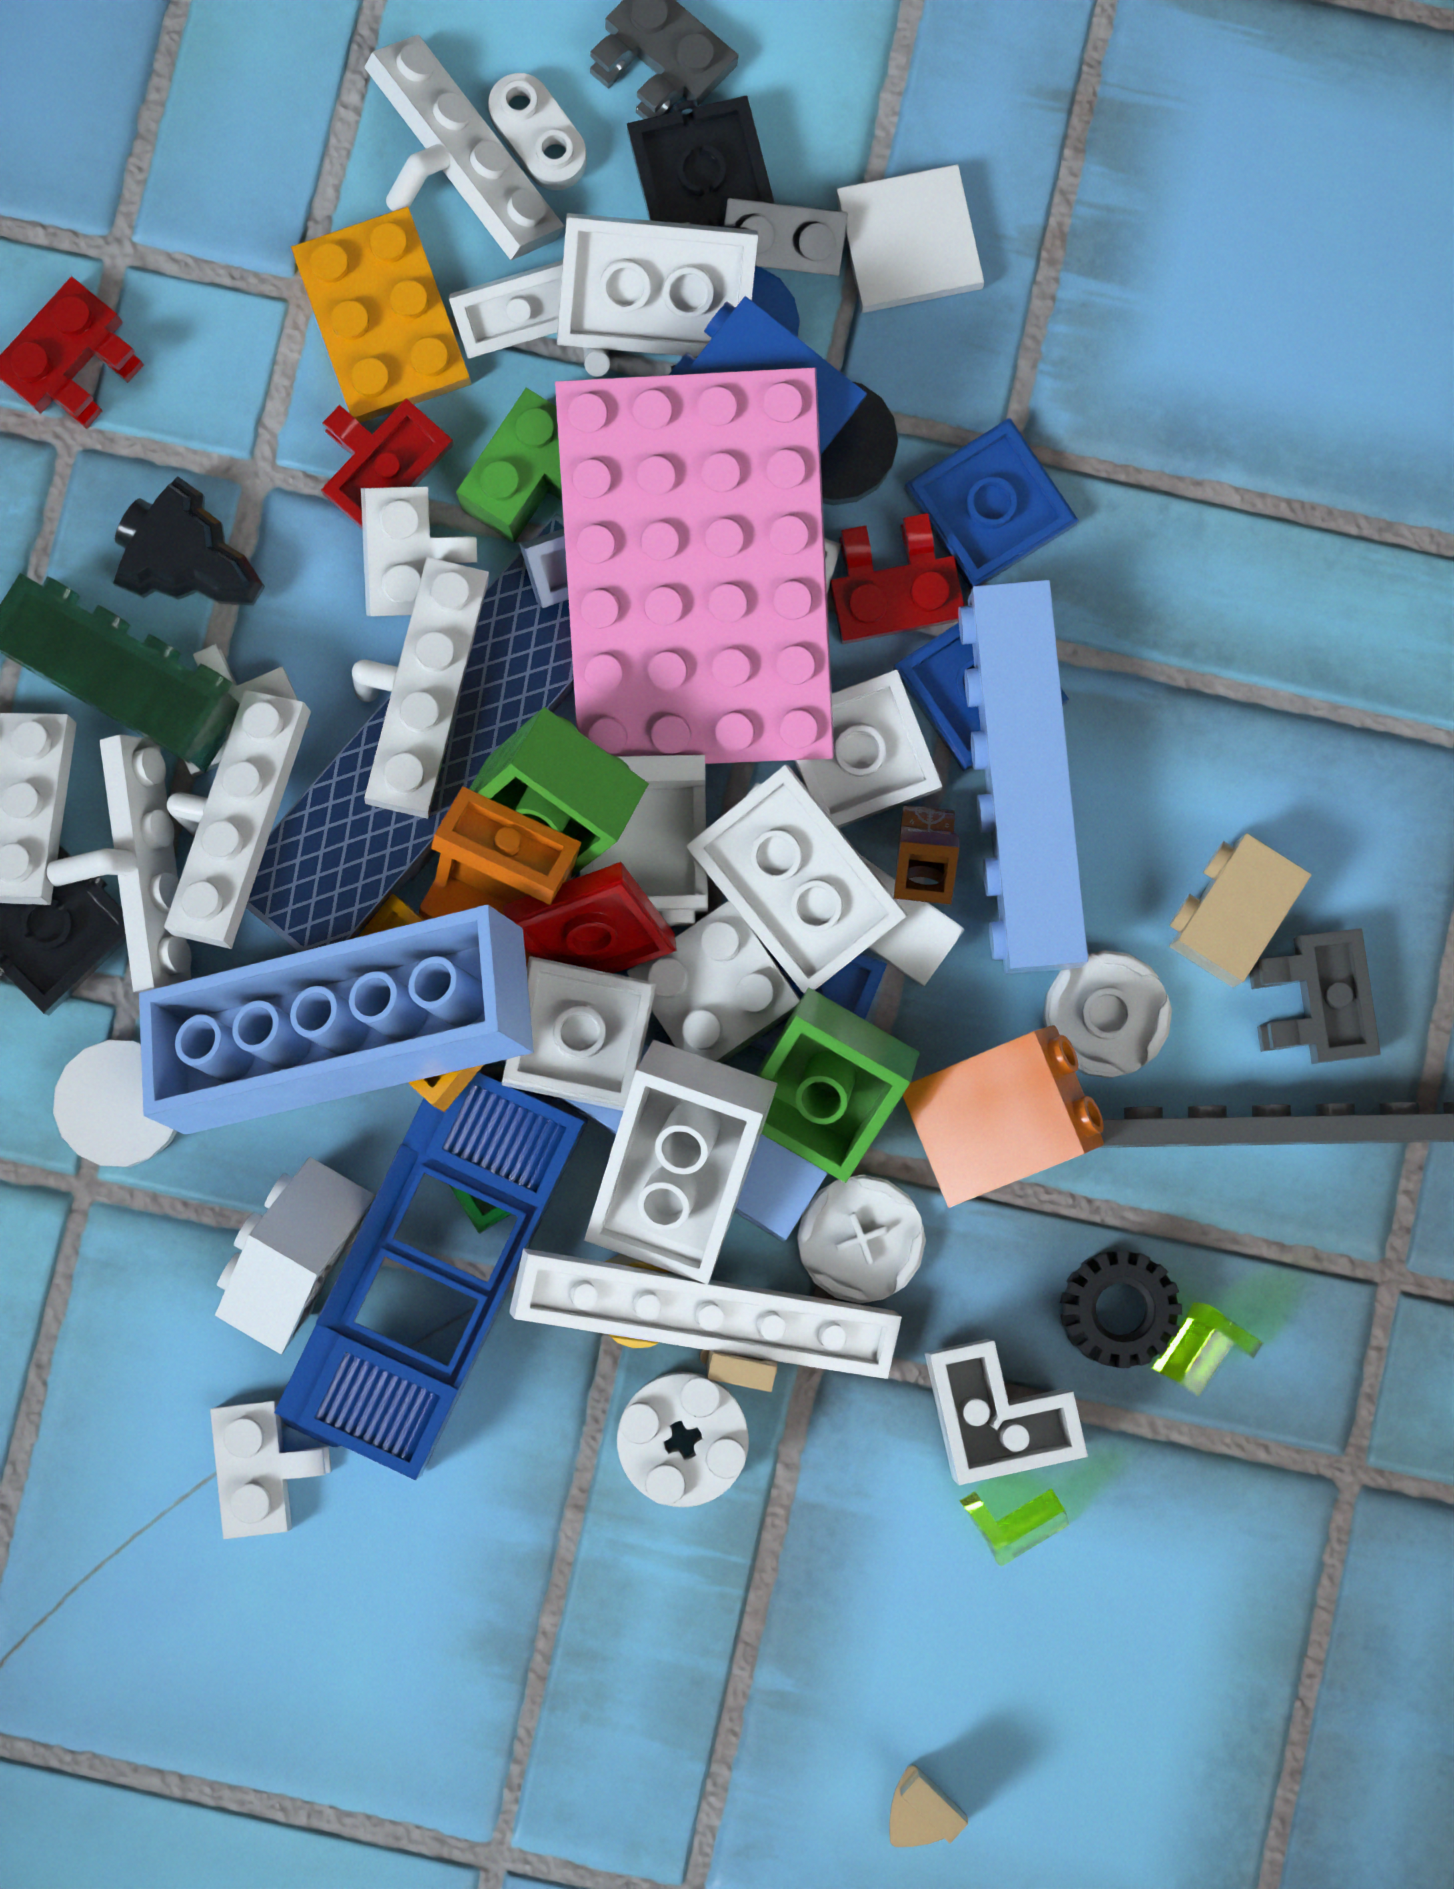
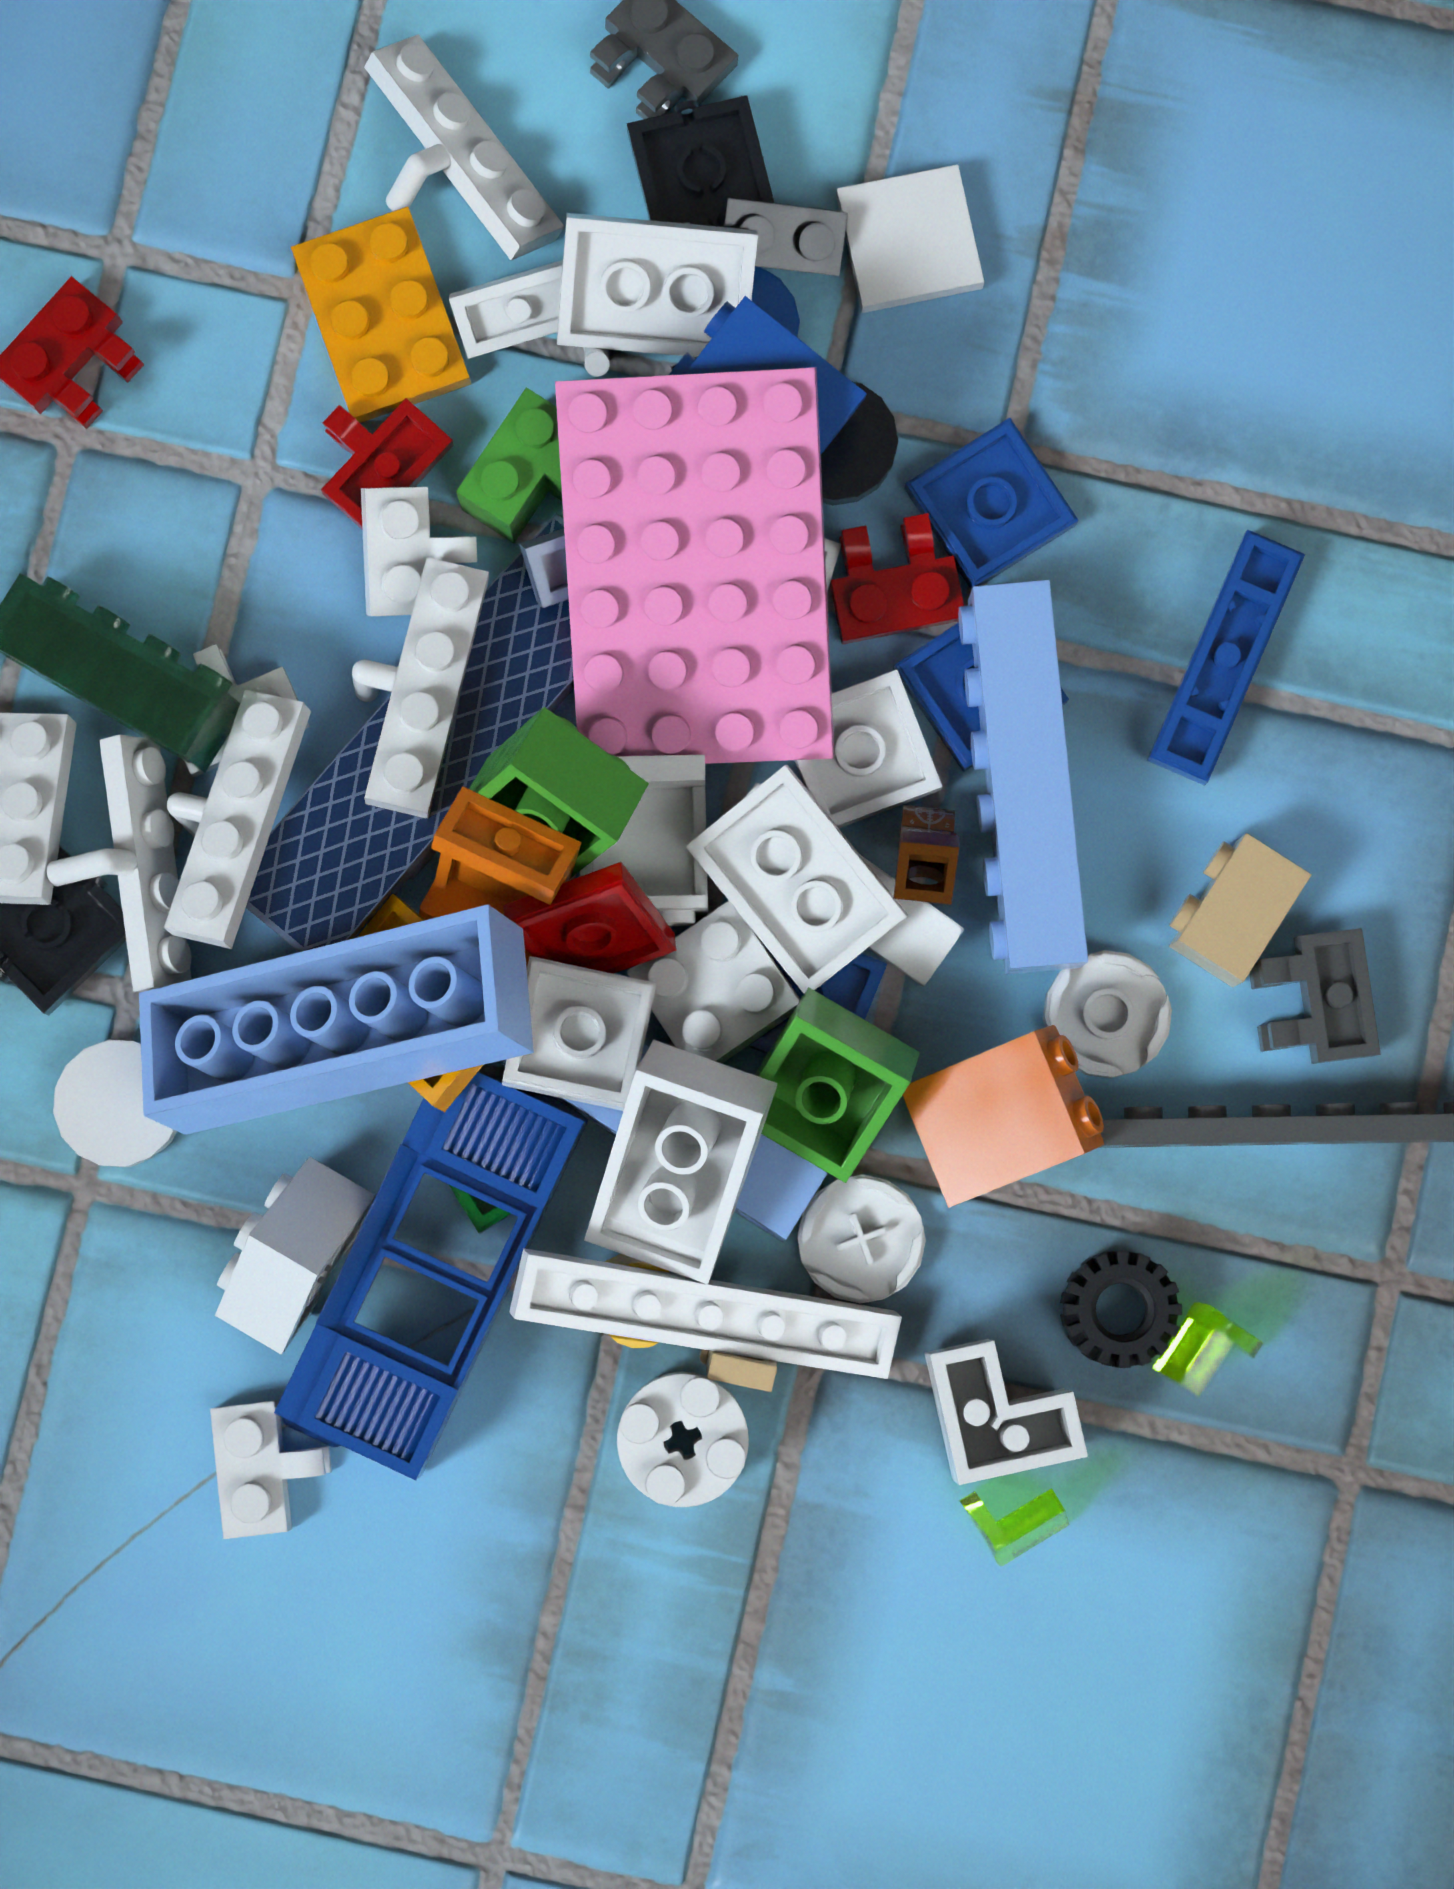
black rock [113,476,265,606] -> none
white plate [488,73,587,190] -> none
tan tile [889,1764,968,1847] -> none
none -> blue plate [1147,529,1305,786]

